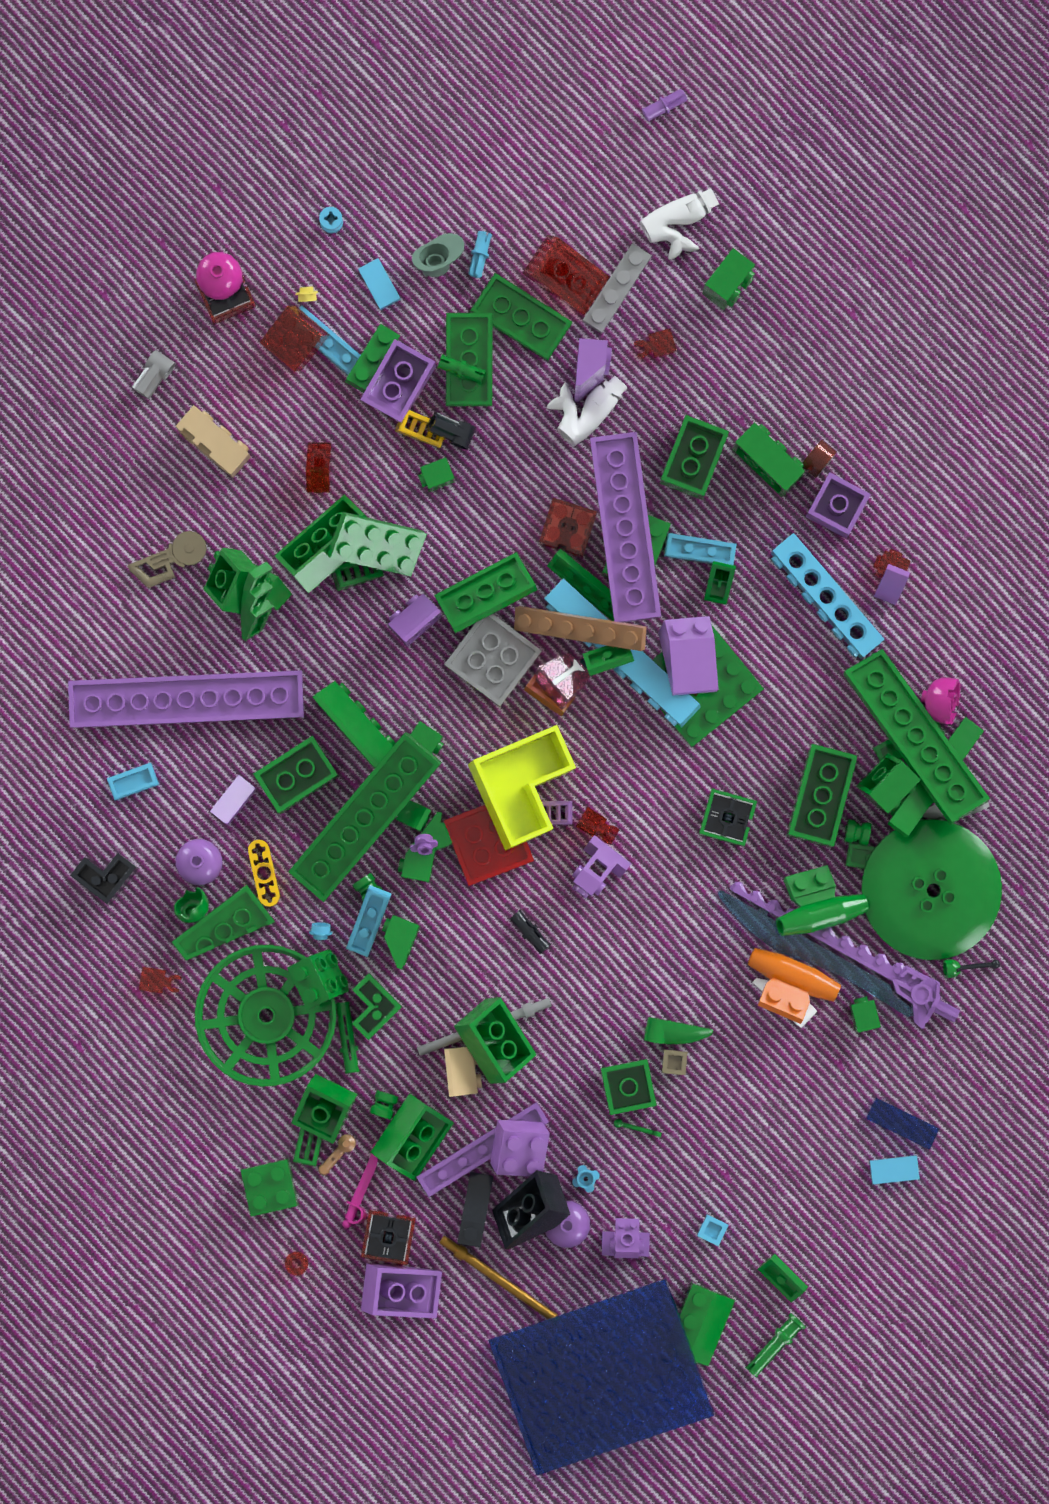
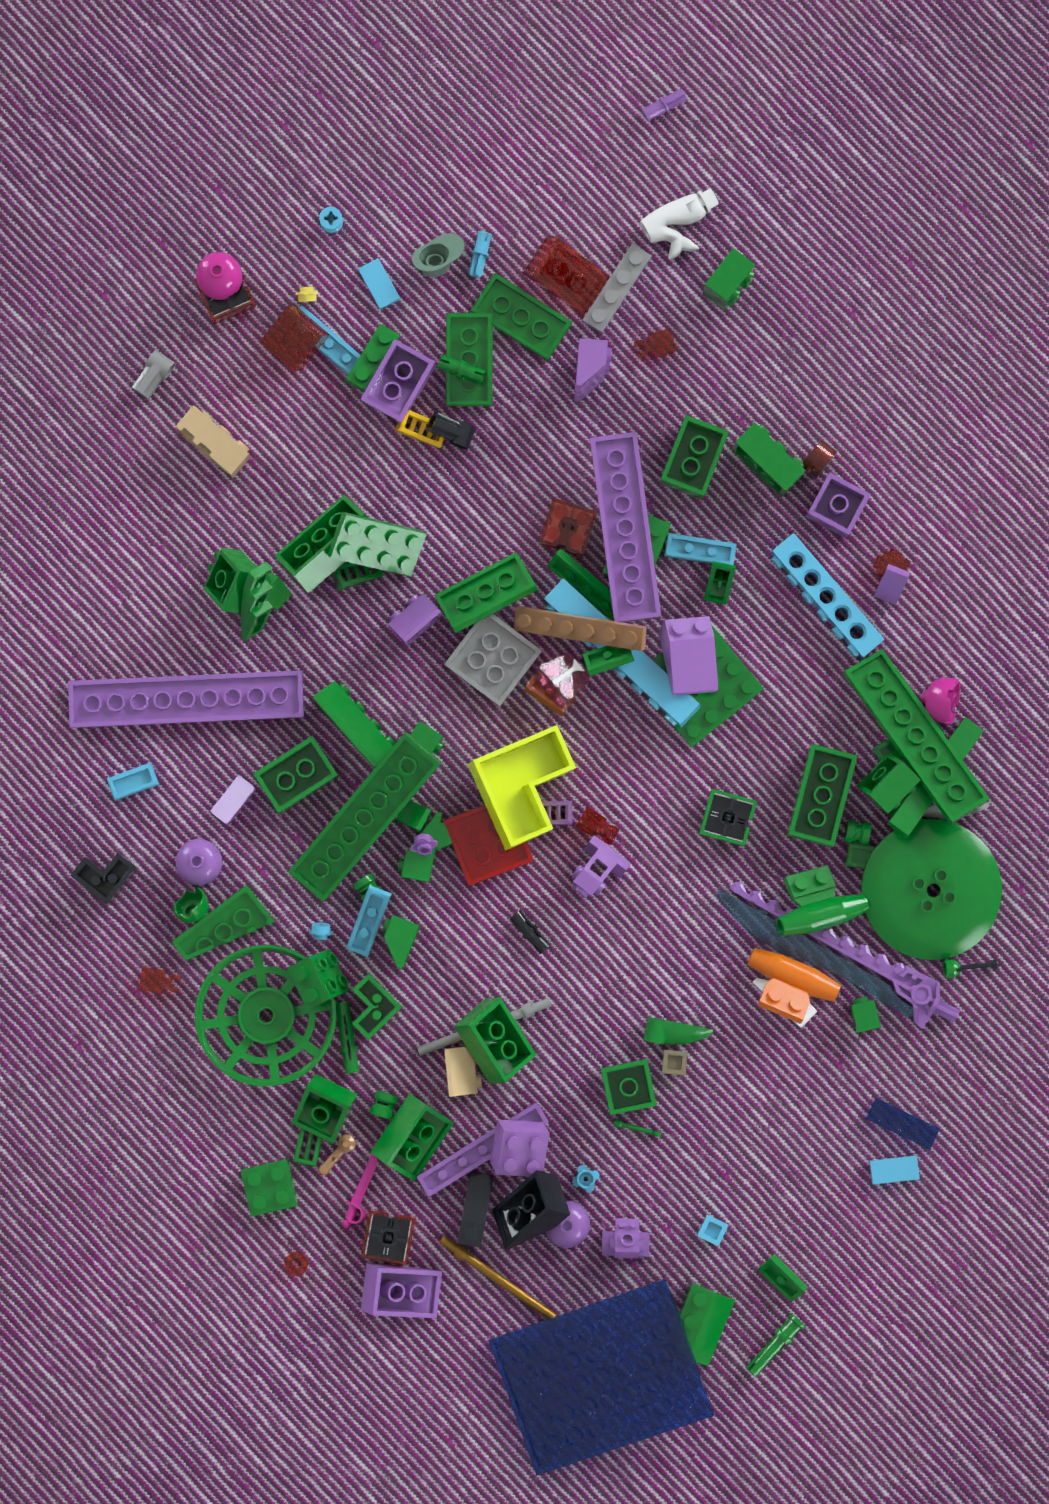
dark tan piece [127,531,207,588] -> none
yellow beam [248,840,280,907] -> none
clear red slope [306,442,331,493] -> none
green brick [418,457,455,492] -> none
white piece [547,376,627,446] -> none

